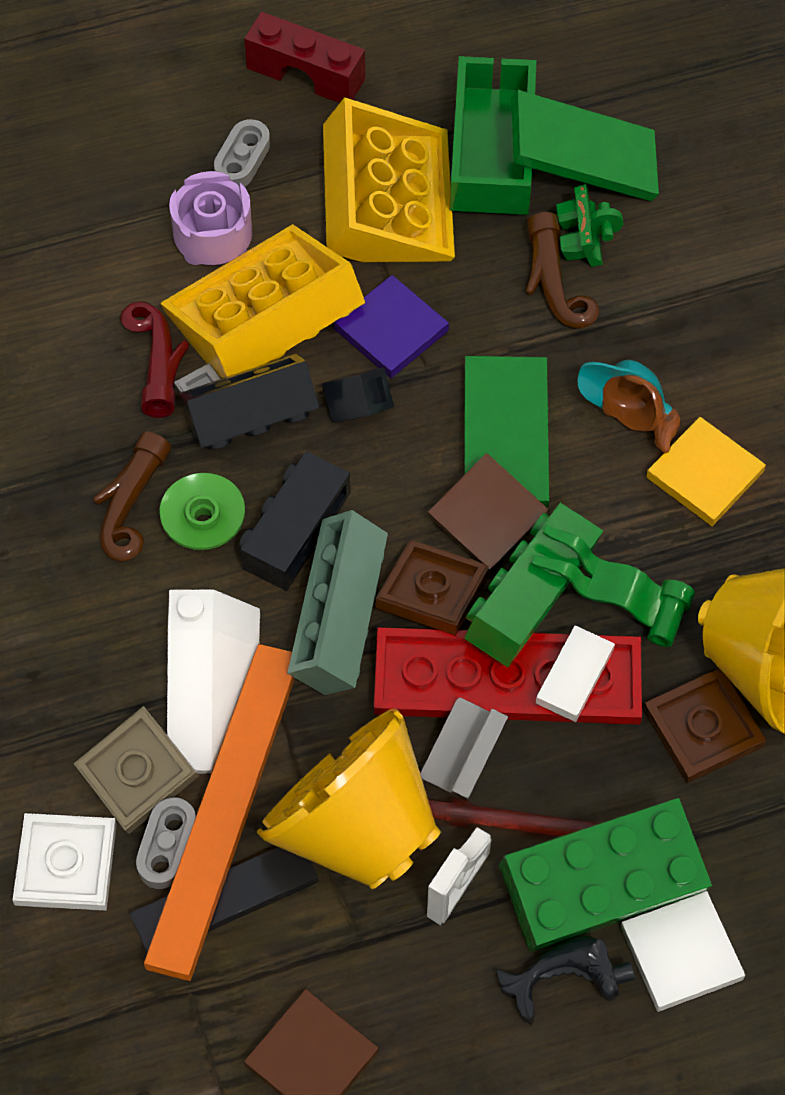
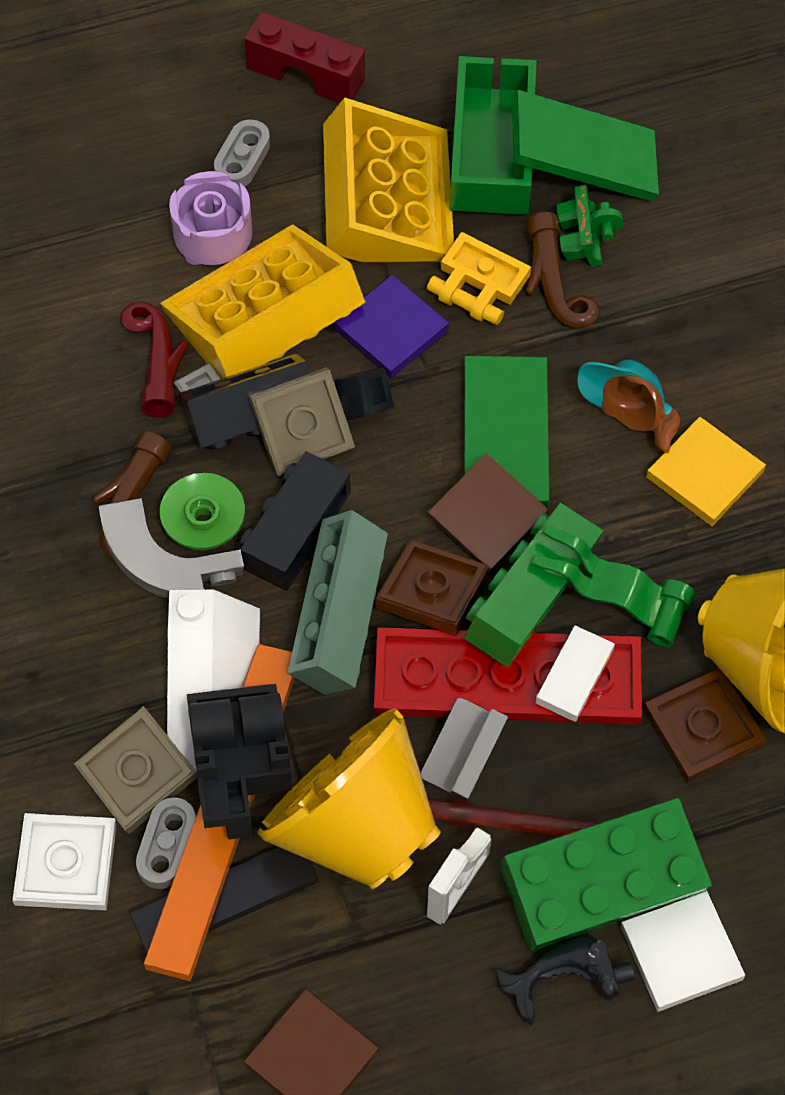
none -> light grey arch [99,498,244,599]
none -> black plate [187,684,292,840]
none -> dark tan tile [248,367,355,476]
none -> yellow plate [427,232,531,325]

